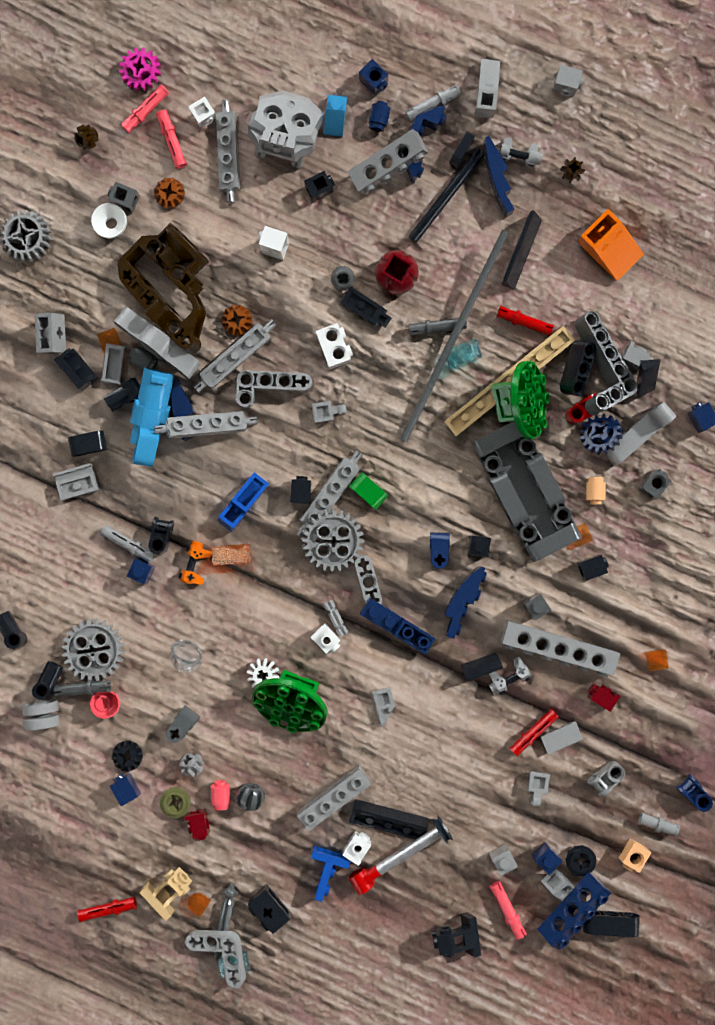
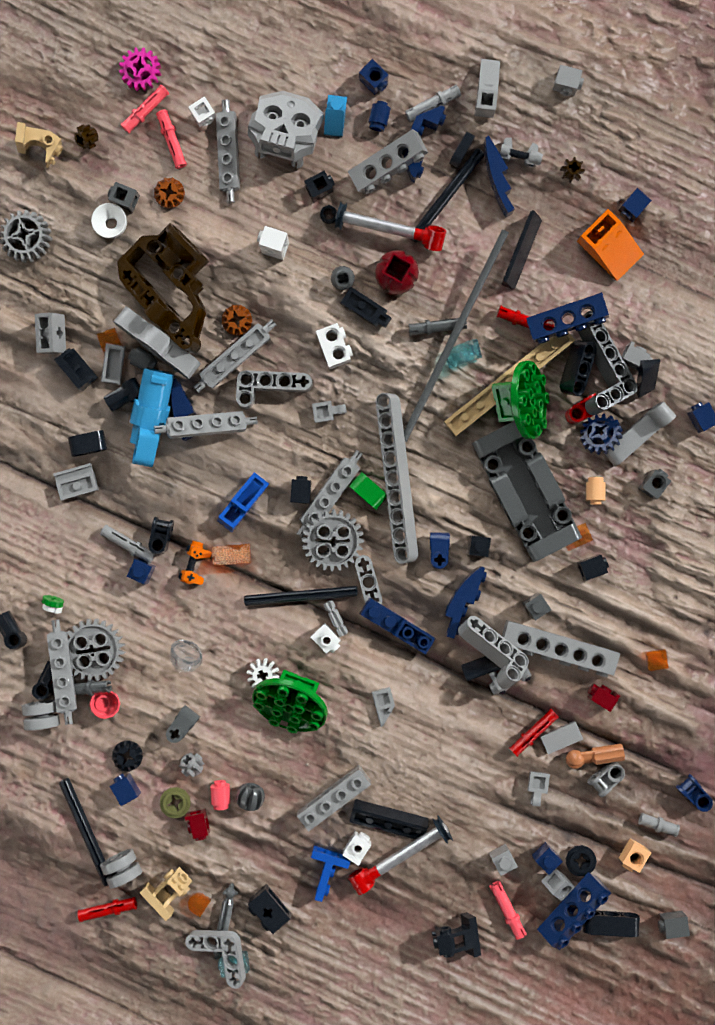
none -> tan tile [15,122,63,168]
none -> green piece [42,595,64,614]
none -> light grey plate [47,619,77,725]
none -> black axle [59,778,110,886]
none -> light grey wheel [100,849,143,889]
none -> black axle [244,586,358,606]
none -> black bush [320,205,337,224]
none -> piece [335,202,446,251]
none -> light grey beam [376,393,418,564]
none -> light grey beam [458,616,529,689]
none -> dark blue brick [526,292,609,344]
none -> nougat piece [566,743,625,769]
none -> dark blue brick [618,188,652,223]
none -> dark grey brick [658,911,690,939]

